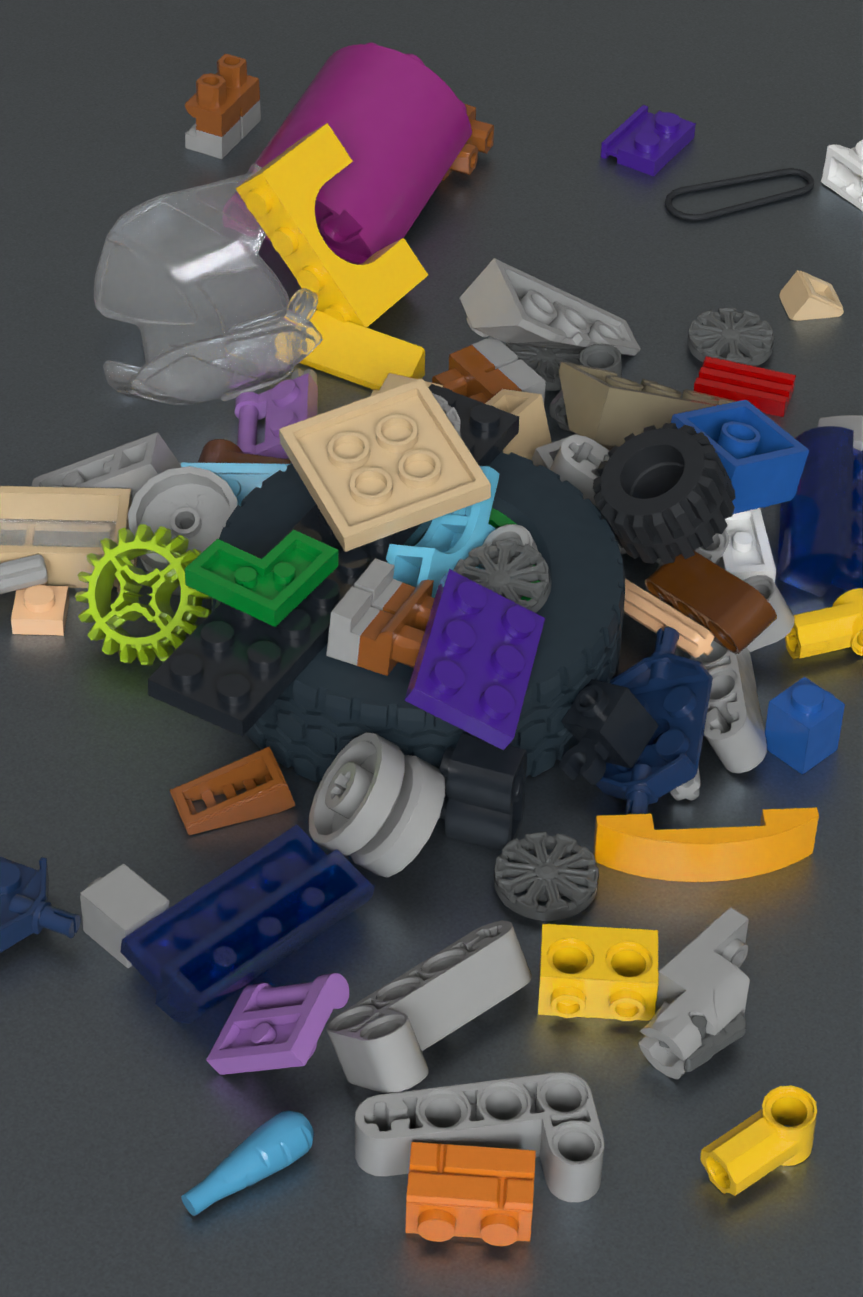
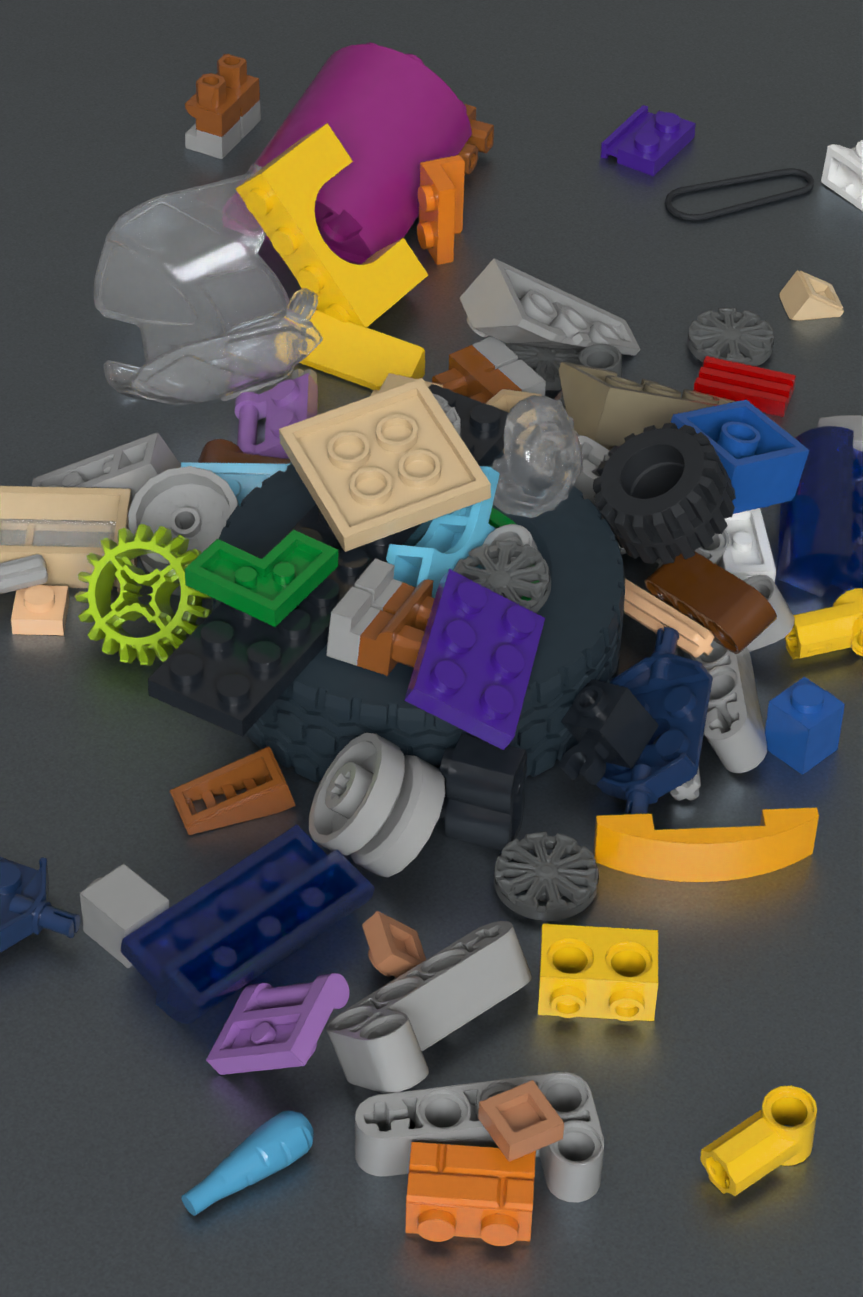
light grey plate [639,907,750,1079] -> none
none -> nougat plate [362,911,426,978]
none -> orange bracket [417,155,465,265]
none -> nougat plate [478,1080,564,1162]
none -> clear helmet [491,395,583,518]

